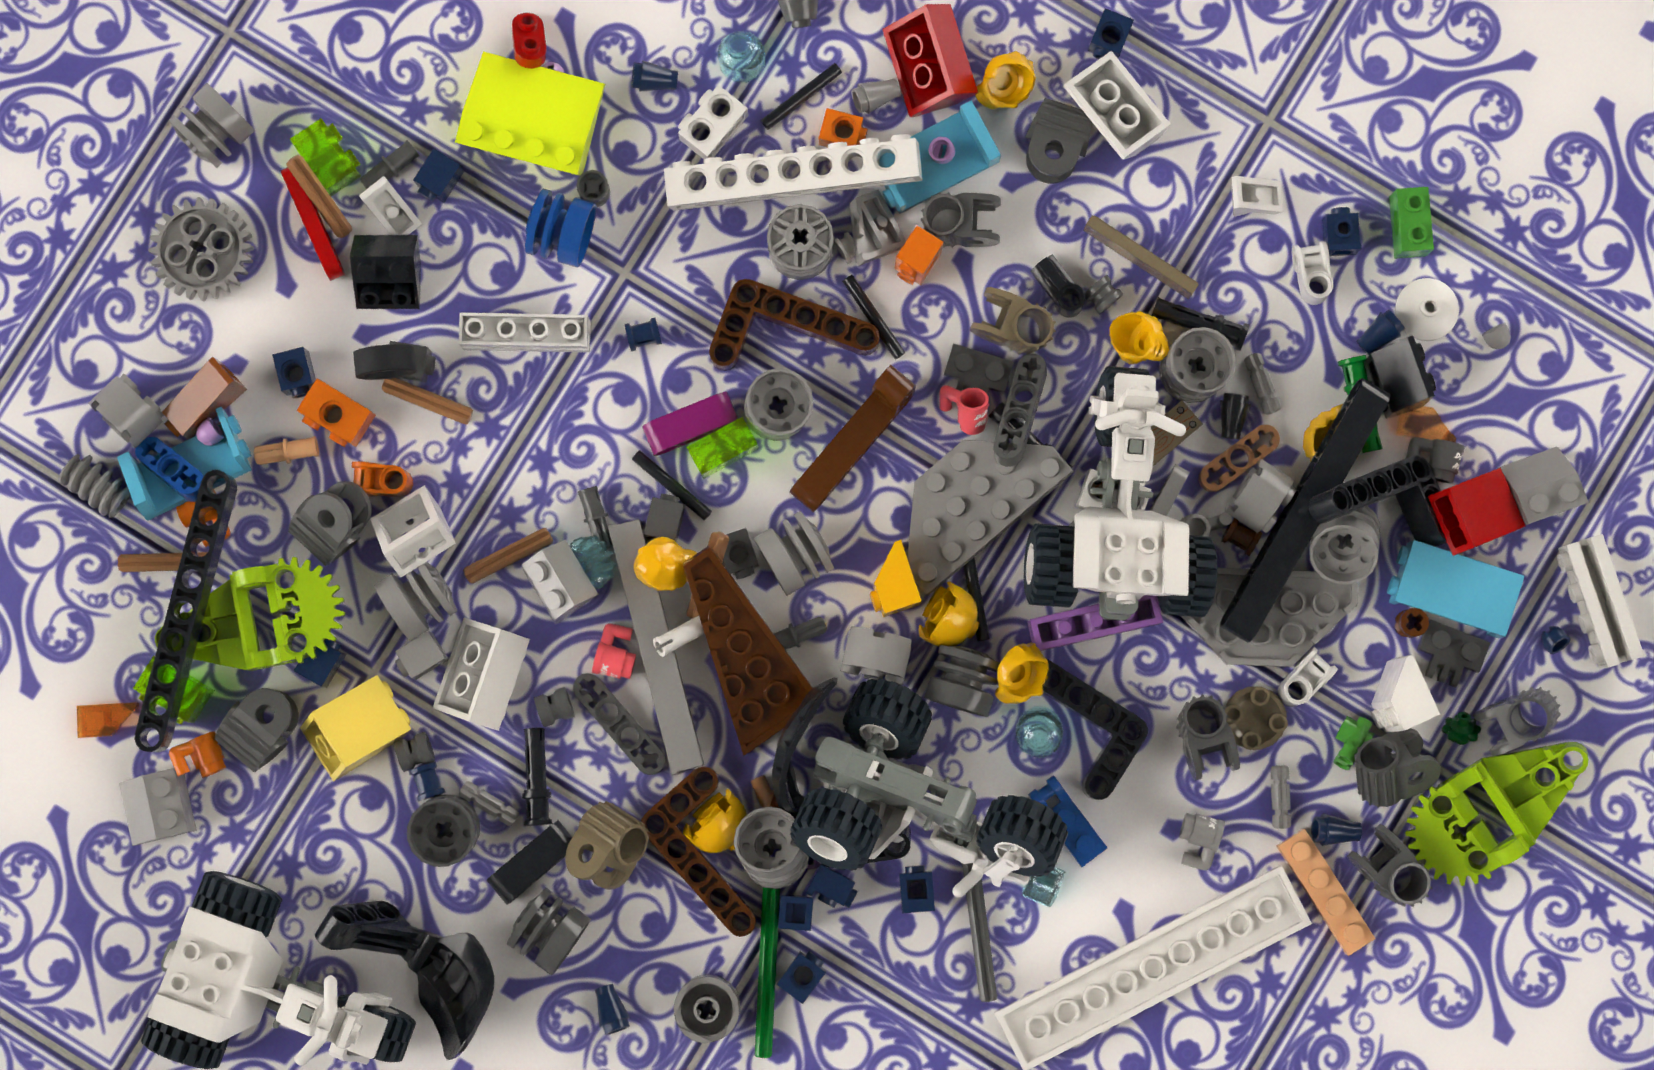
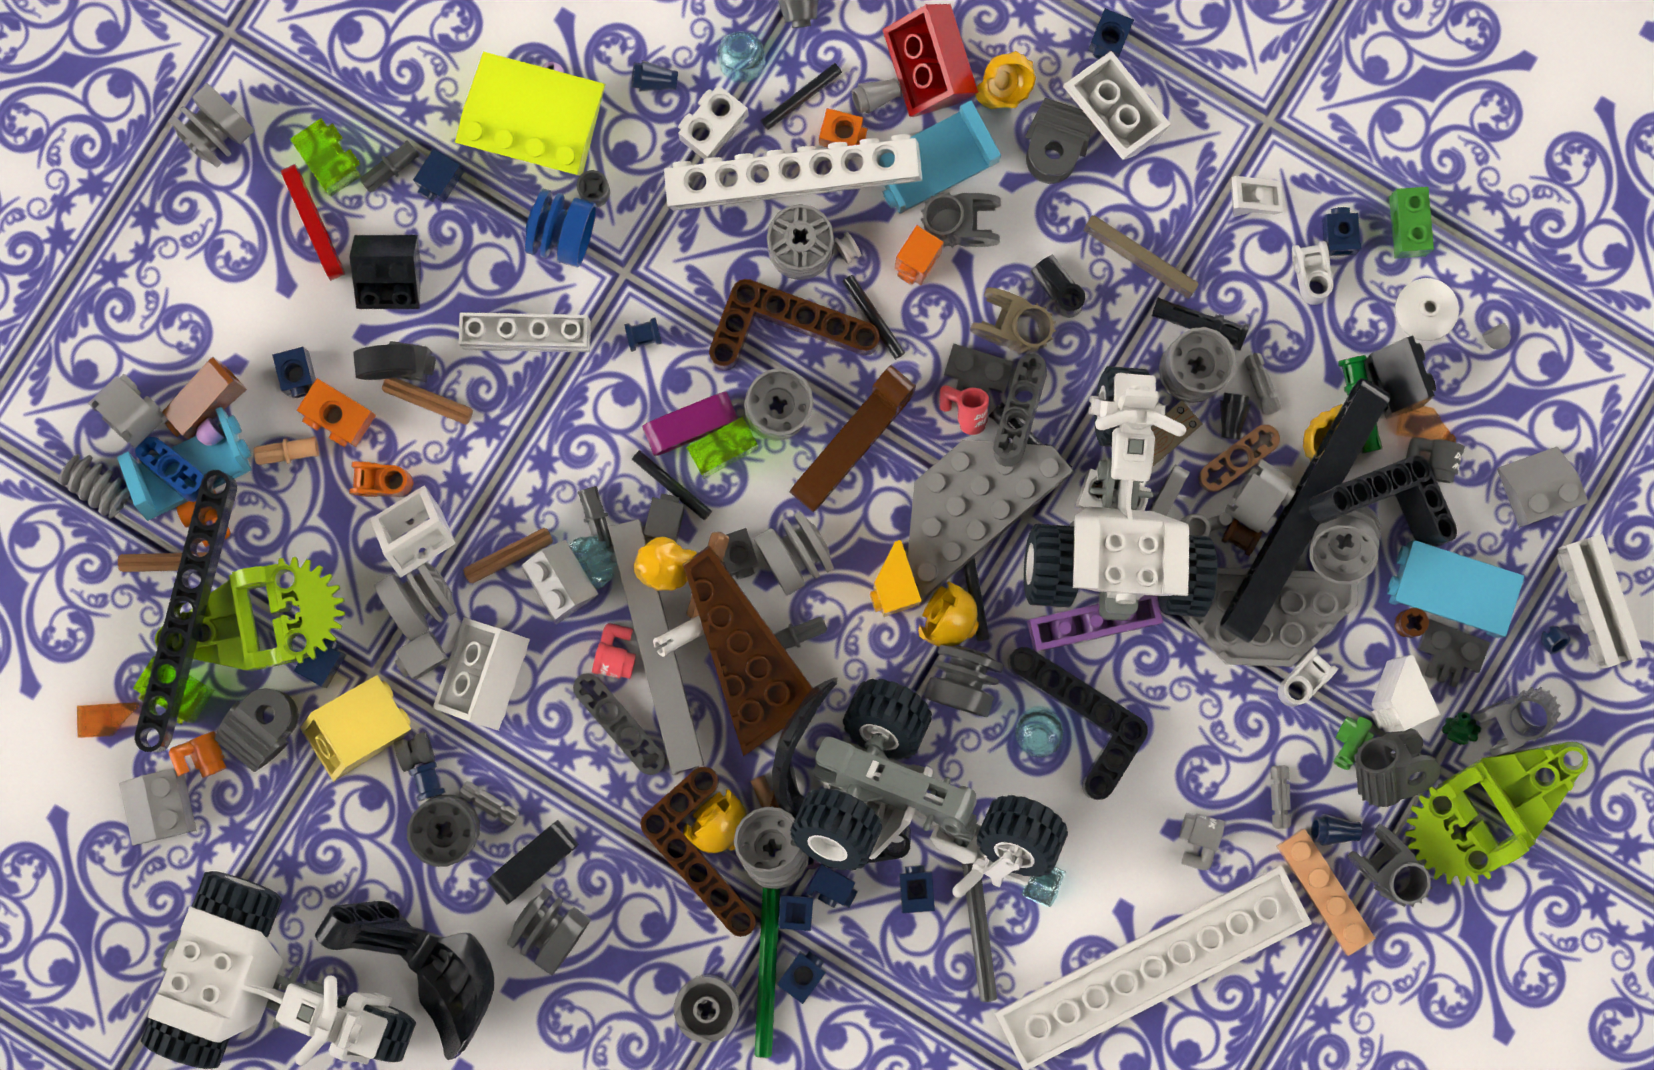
light grey gear [148,197,254,301] -> none
medium nougat axle [286,155,352,238] -> none
dark grey piece [288,481,372,566] -> none
white slope [359,176,422,235] -> none
red plate [512,13,547,69] -> none
black pin [522,728,553,826] -> none
dark grey wheel [534,687,575,727] -> none
dark tan piece [565,801,649,890] -> none
dark blue cone [595,984,630,1035] -> none
light grey brick [840,626,912,685] -> none
light grey wing [849,189,906,266] -> none
lavender hinge [928,137,955,164] -> none
yellow hair [995,642,1049,704] -> none
blue plate [1028,775,1107,867] -> none
dark grey wheel [1085,275,1123,315] -> none
yellow hair [1109,311,1169,364] -> none
dark grey piece [1176,694,1240,781] -> none
dark tan dish [1225,687,1288,750] -> none
dark blue cone [1356,310,1405,355] -> none
red brick [1428,467,1526,556] -> none

